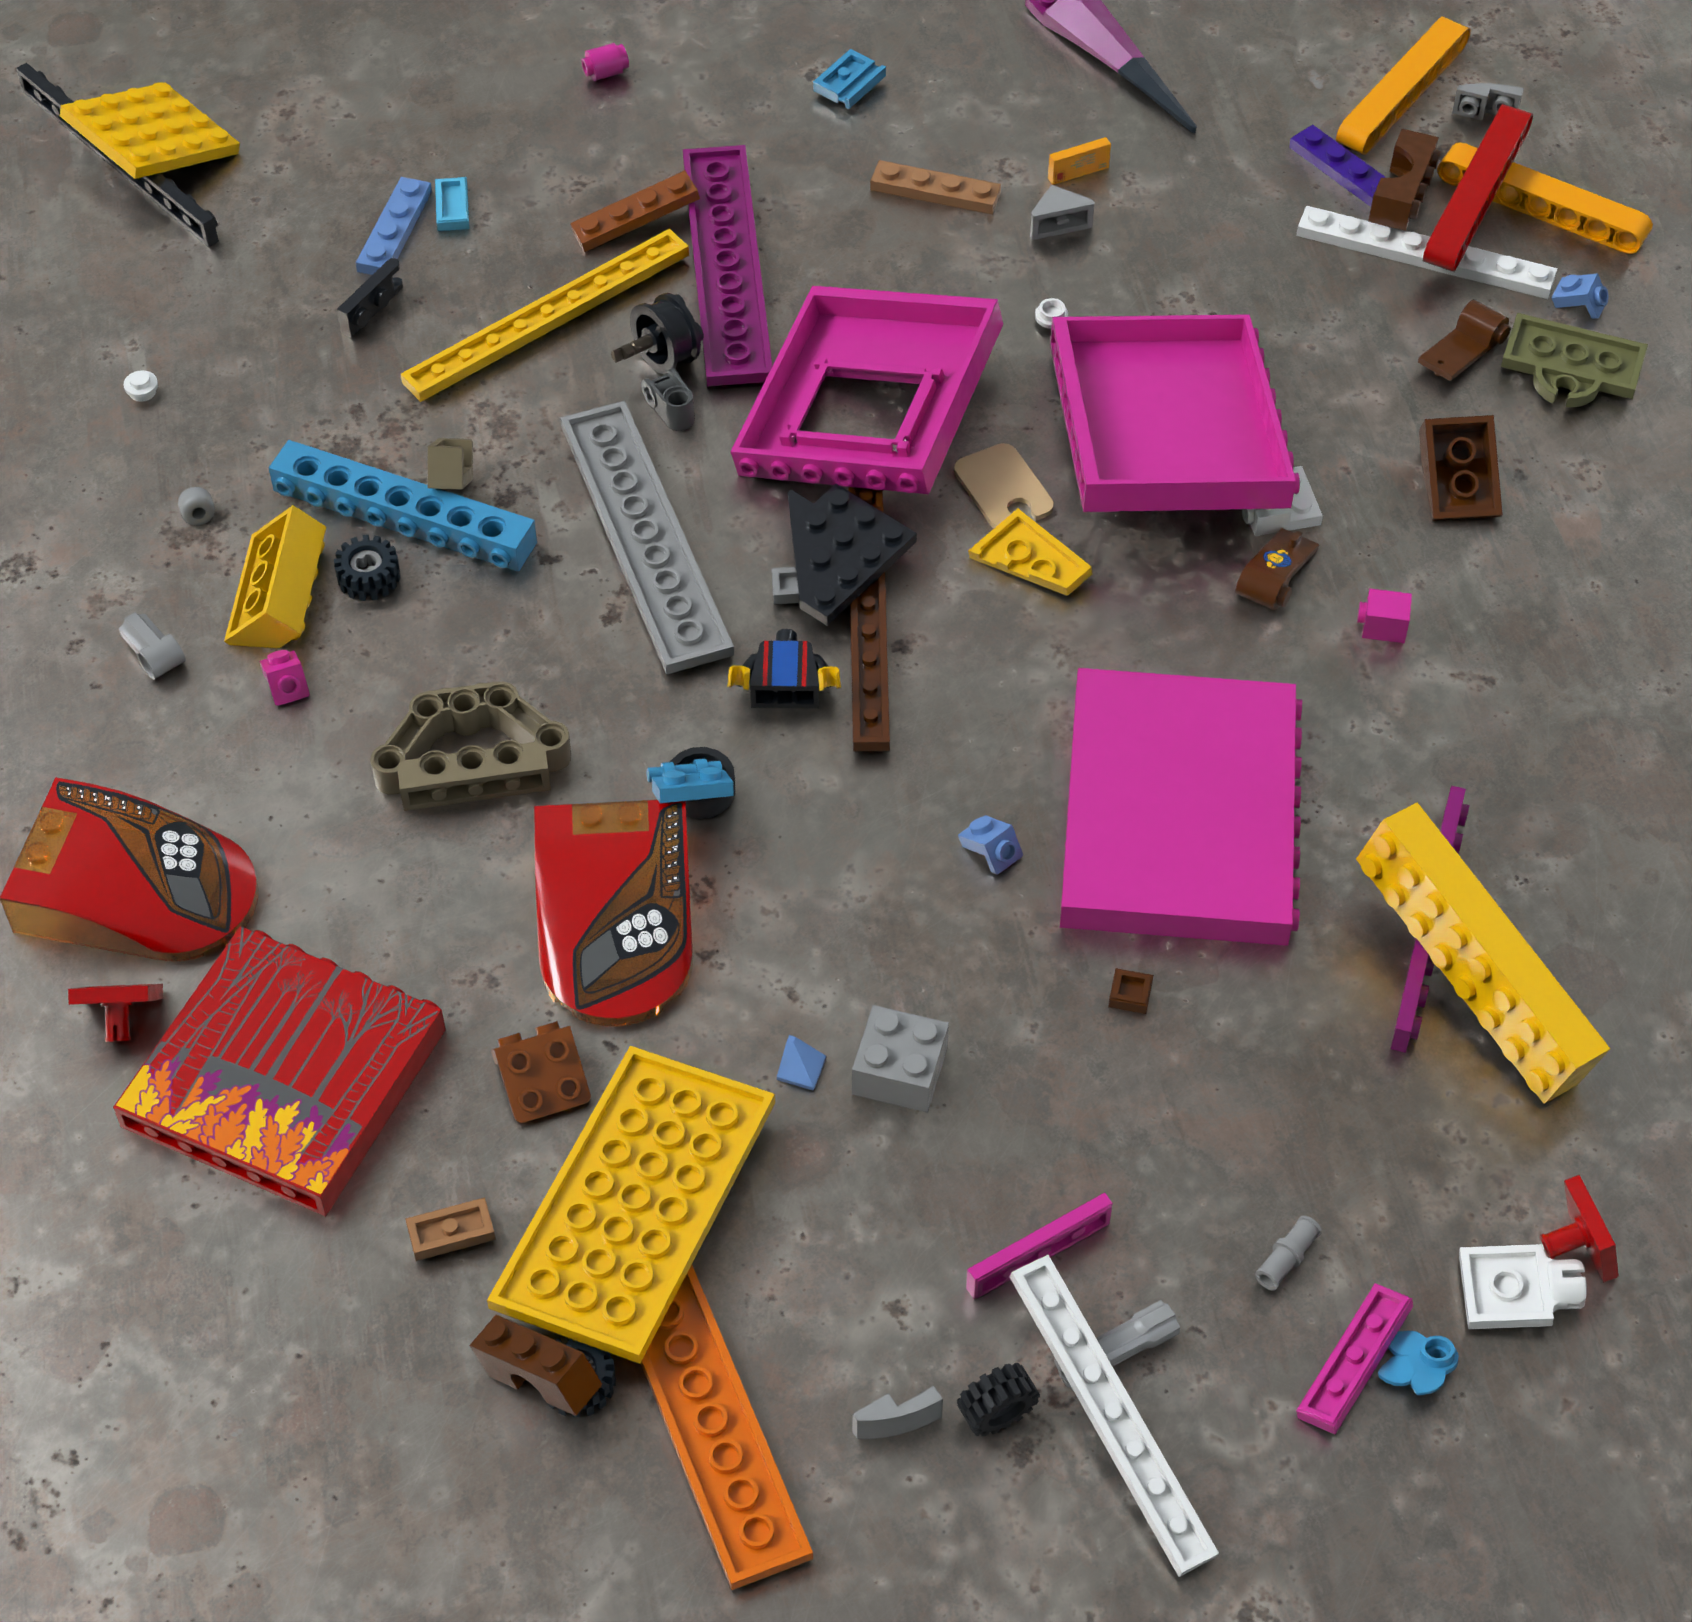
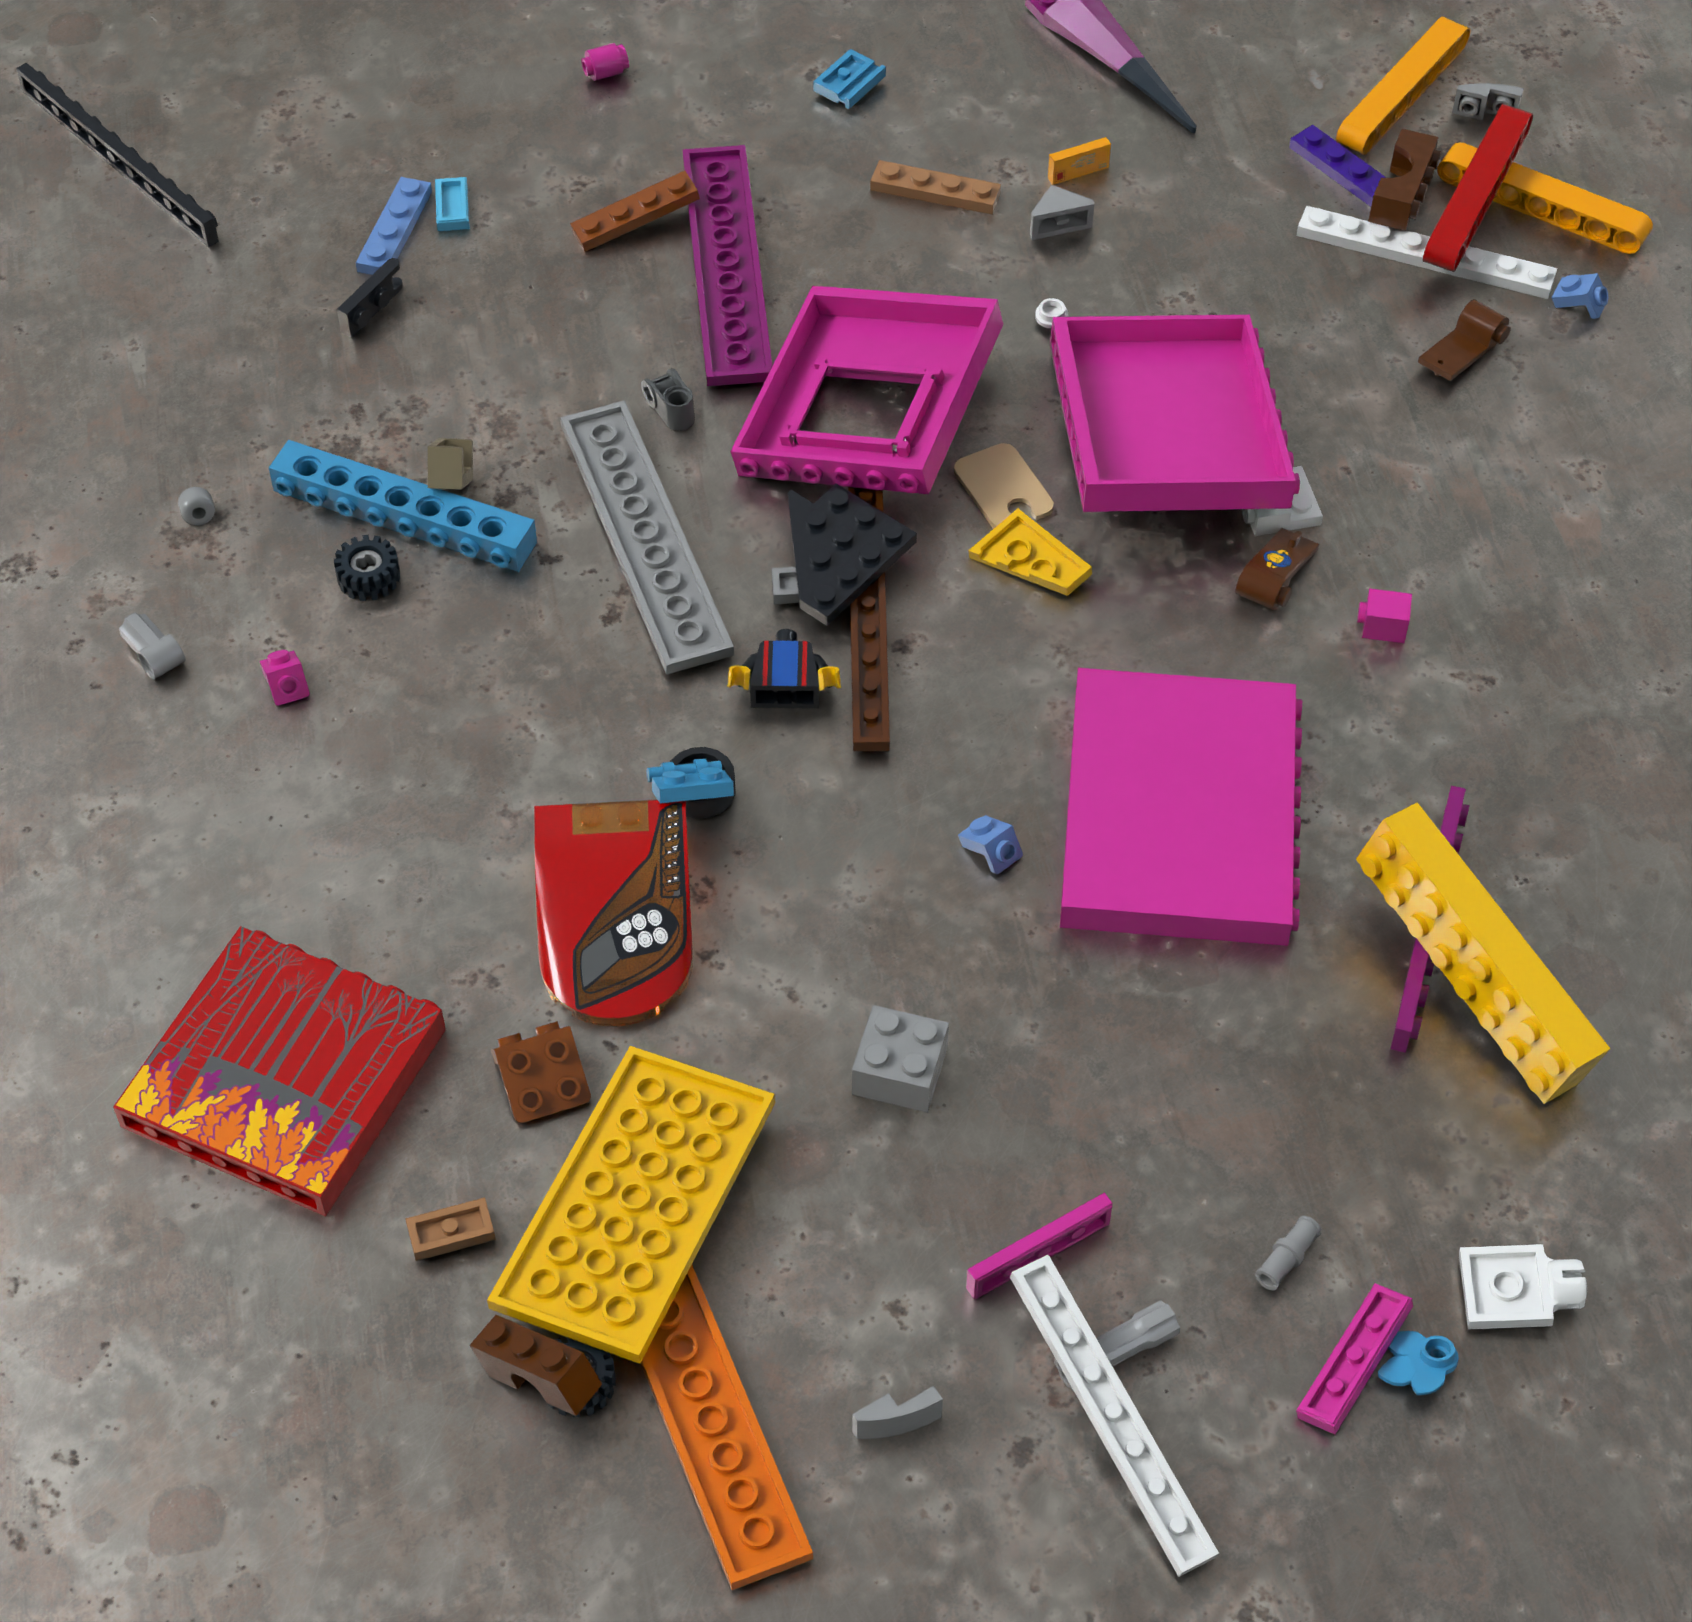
windscreen [0,777,259,961] -> none
yellow plate [60,82,240,179] -> none
red tile [68,983,163,1042] -> none
white plate [124,370,158,402] -> none
yellow slope [224,505,326,648] -> none
dark tan brick [370,682,571,811] -> none
yellow plate [401,228,689,402] -> none
black wheel [611,293,704,374] -> none
medium blue slope [777,1035,826,1091] -> none
black tyre [957,1363,1040,1437] -> none
reddish brown tile [1108,968,1154,1014] -> none
reddish brown slope [1419,415,1503,521] -> none
olive plate [1501,313,1648,407] -> none
red tile [1540,1175,1619,1283] -> none

